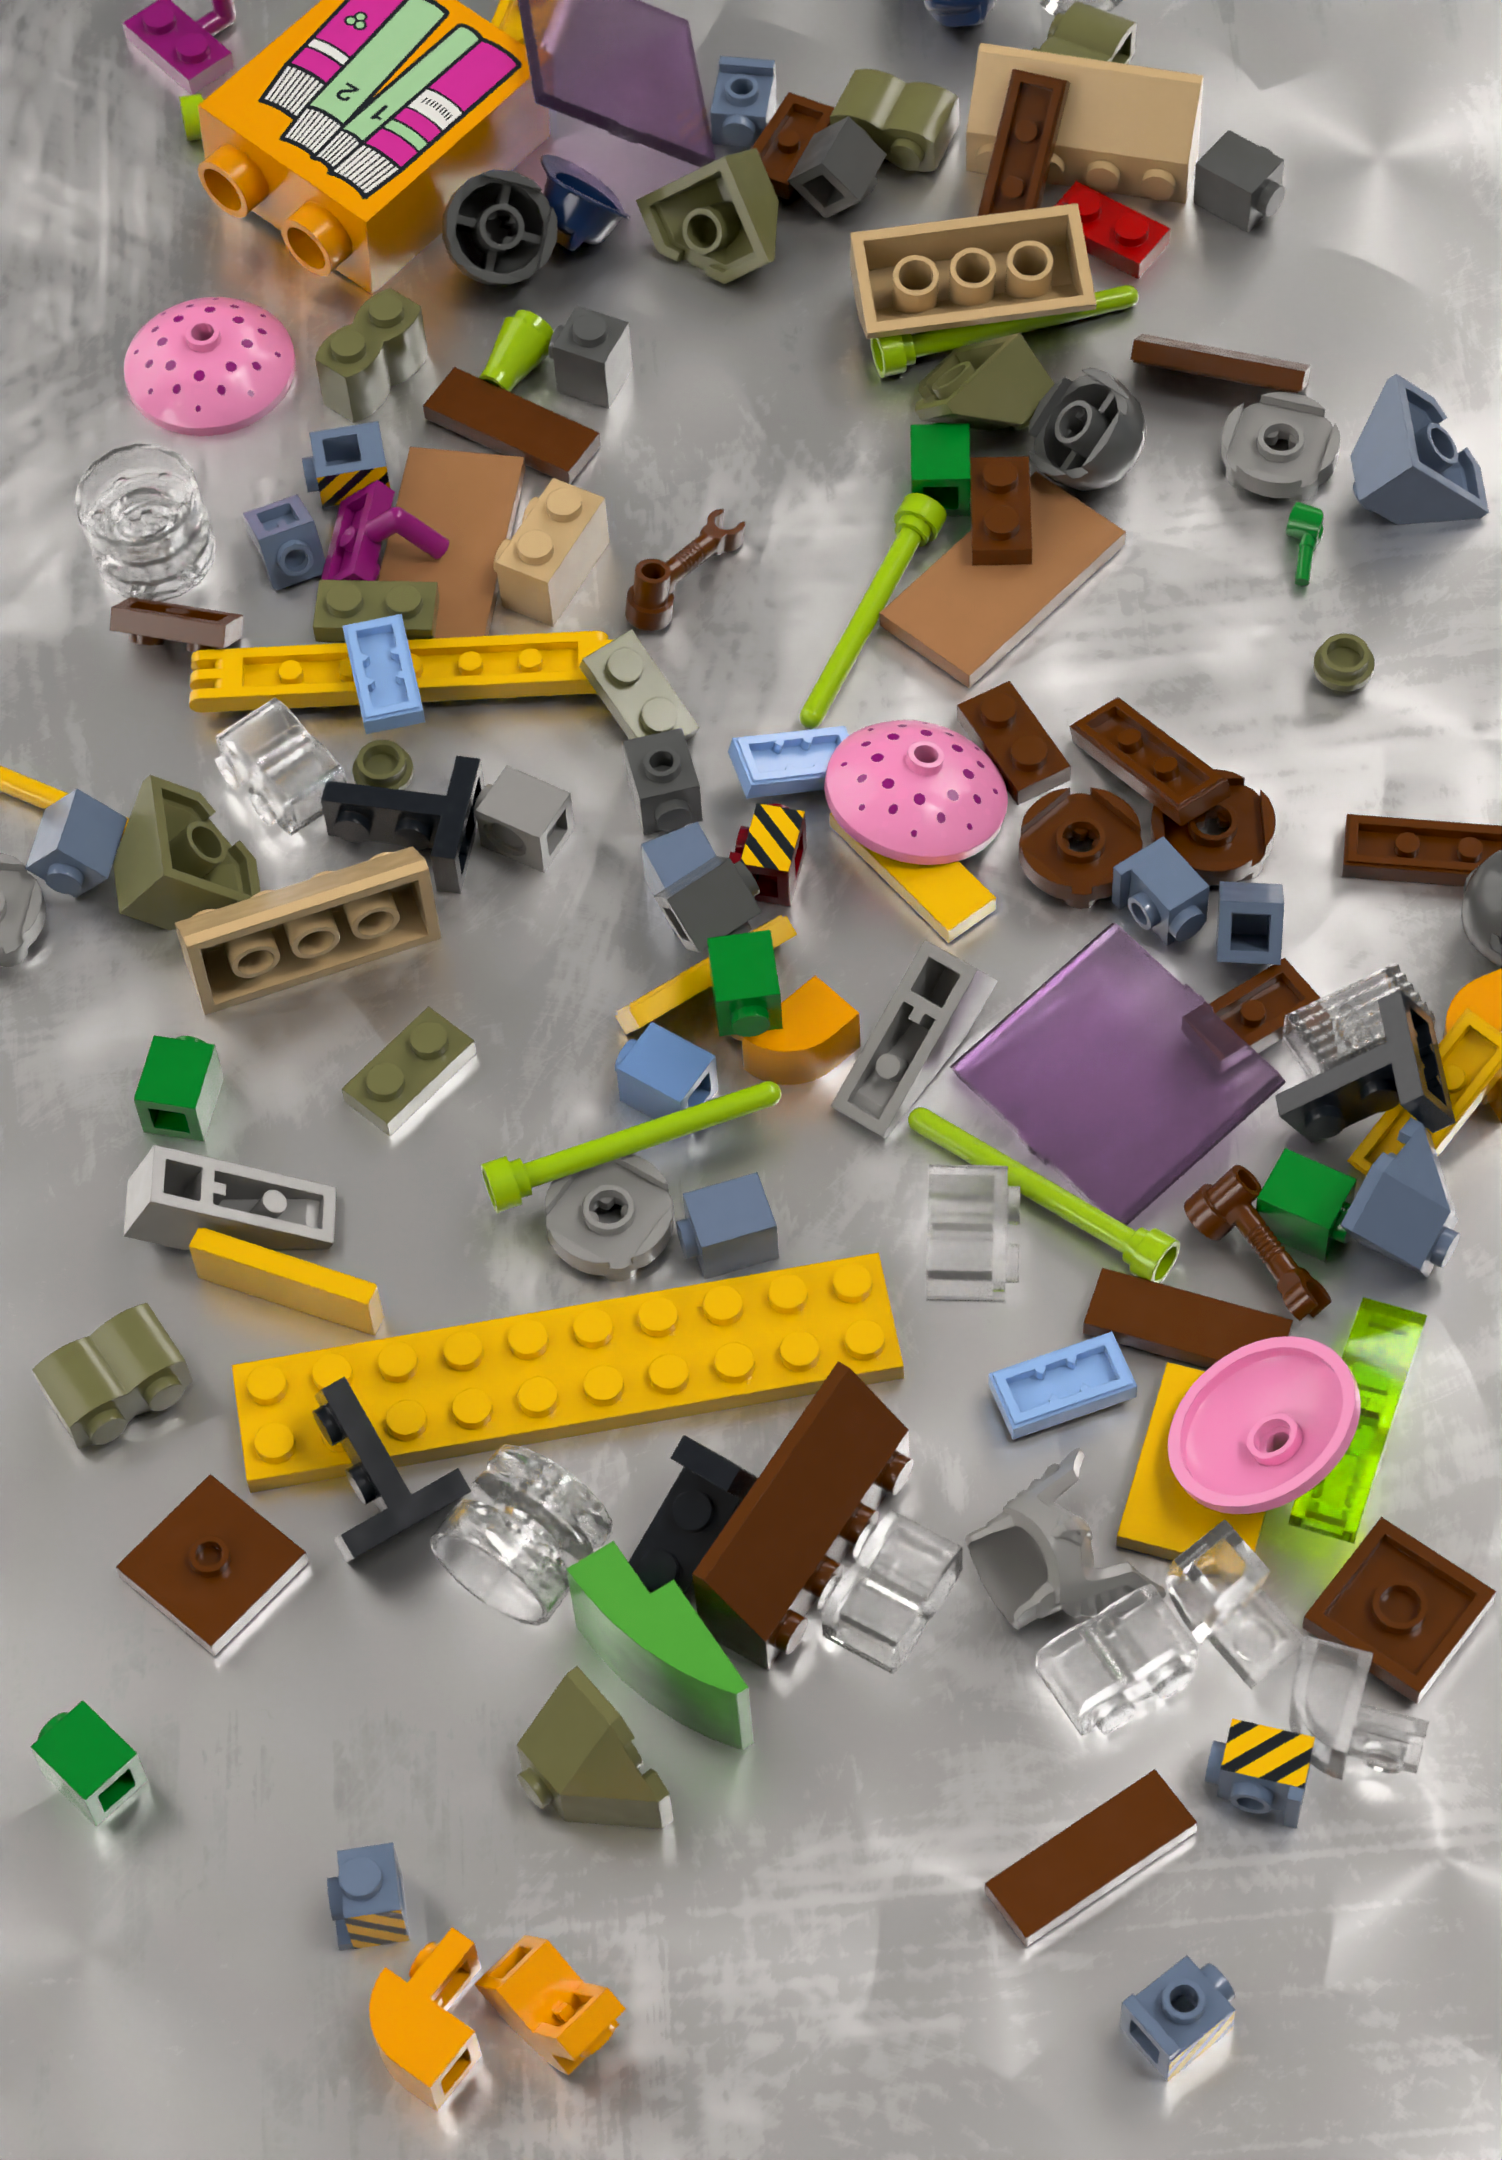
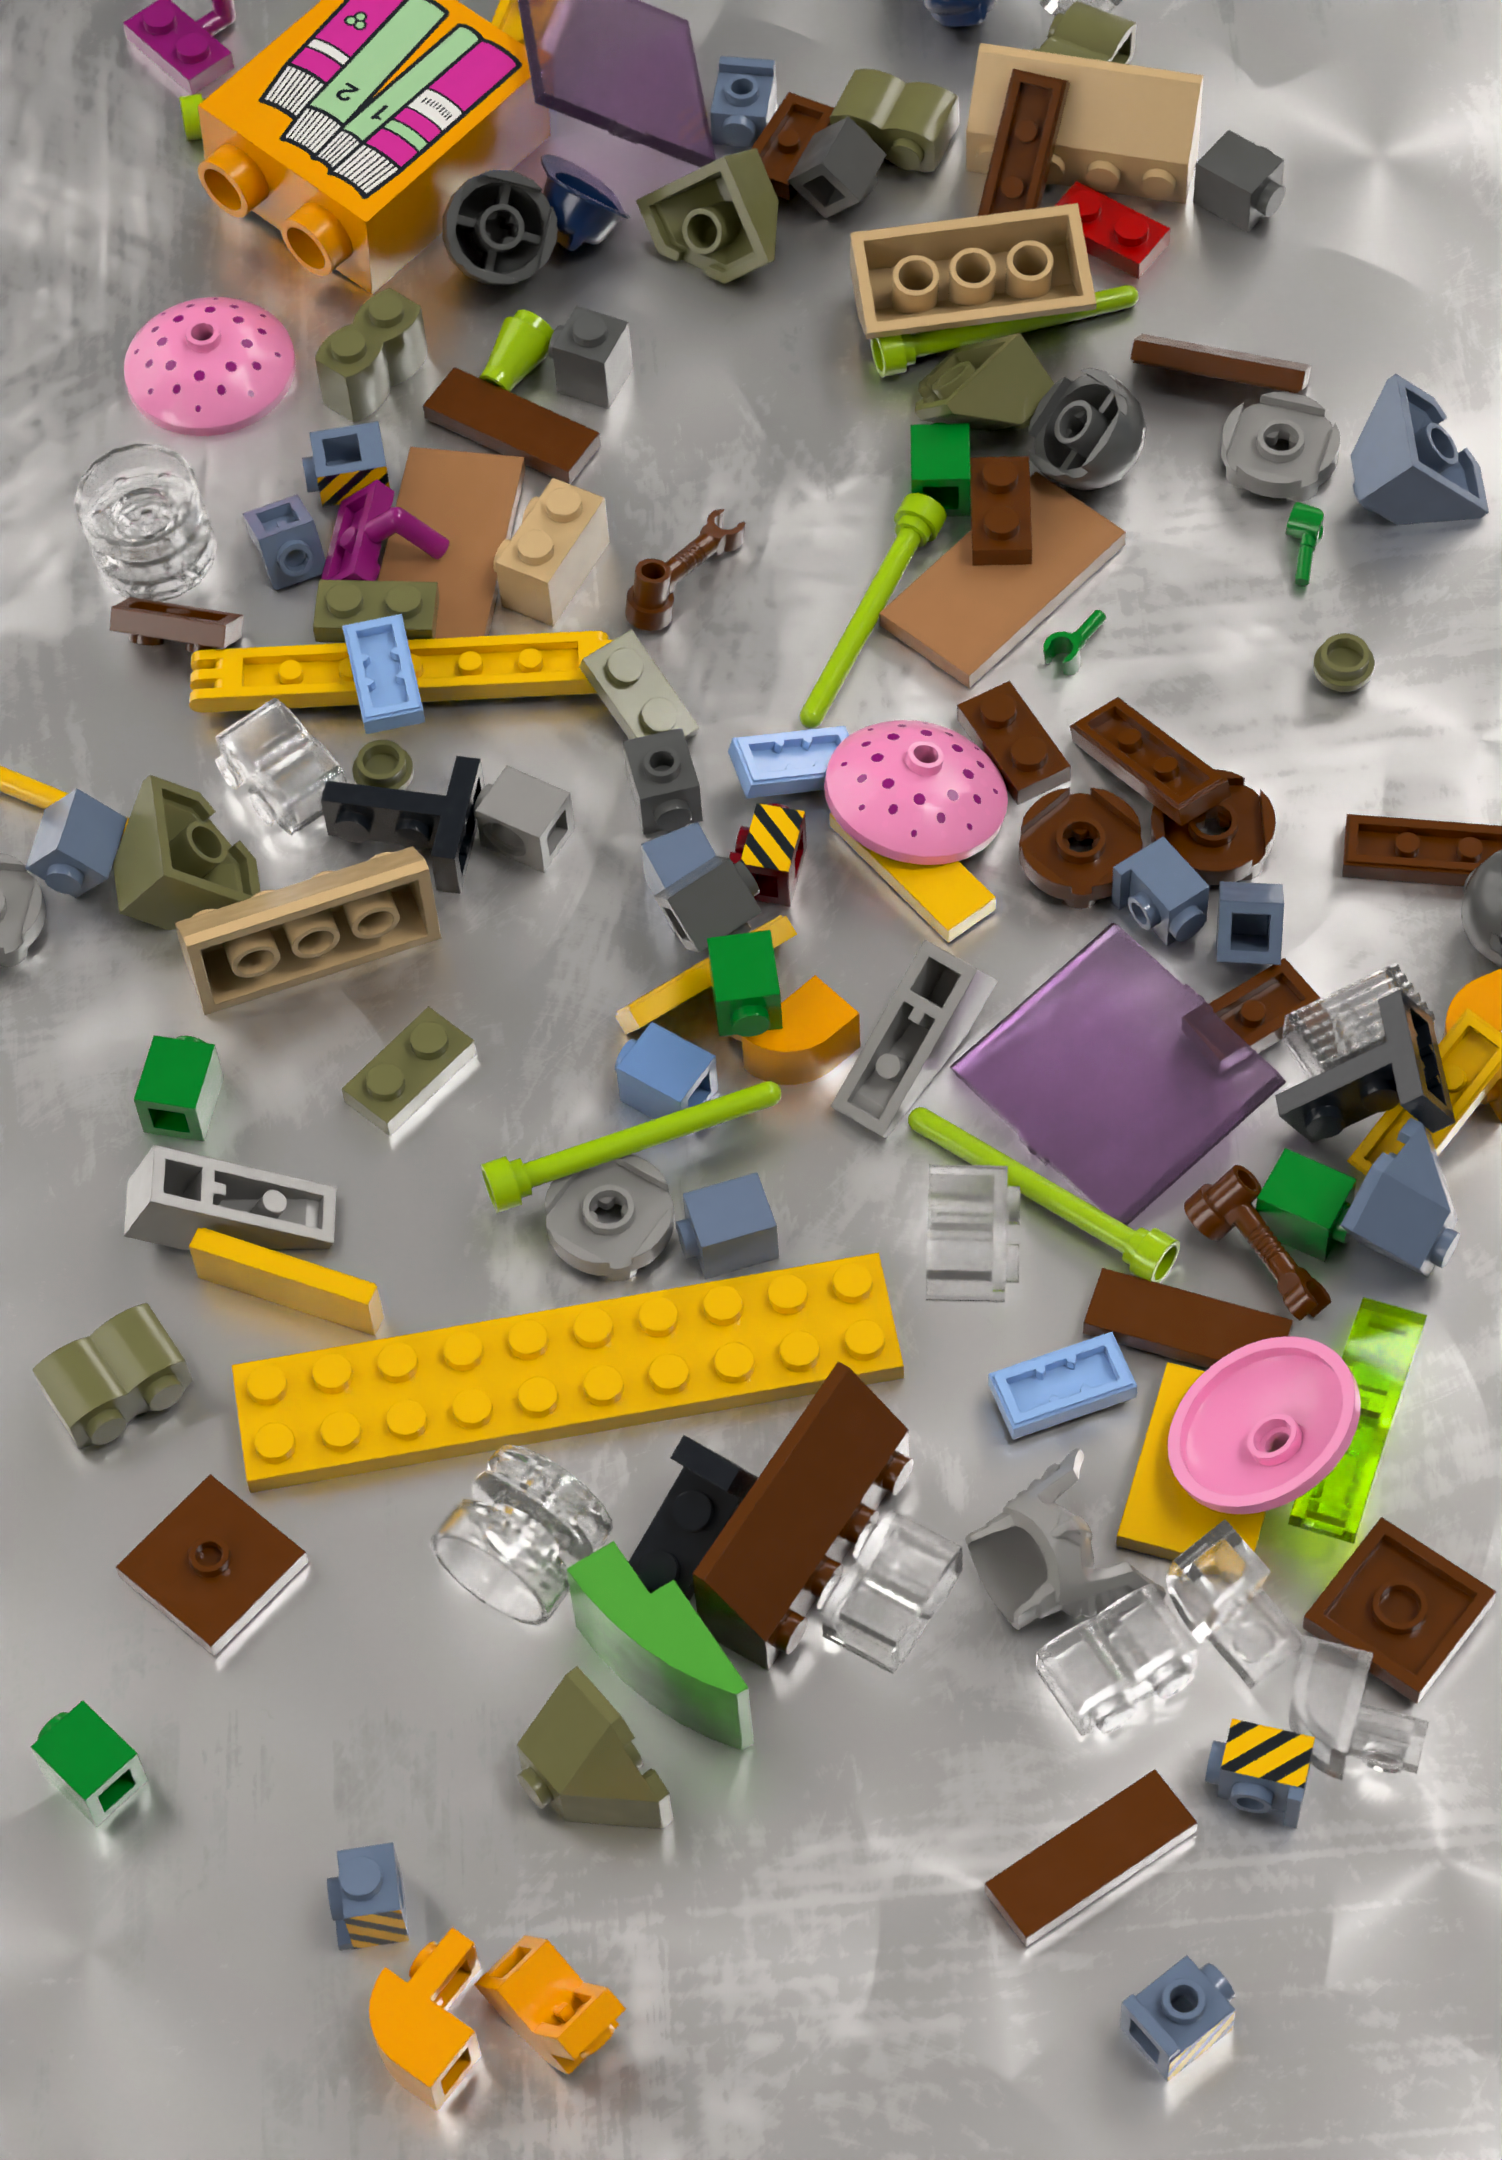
black bracket [312,1376,471,1562] -> none
none -> green hand [1043,610,1107,676]

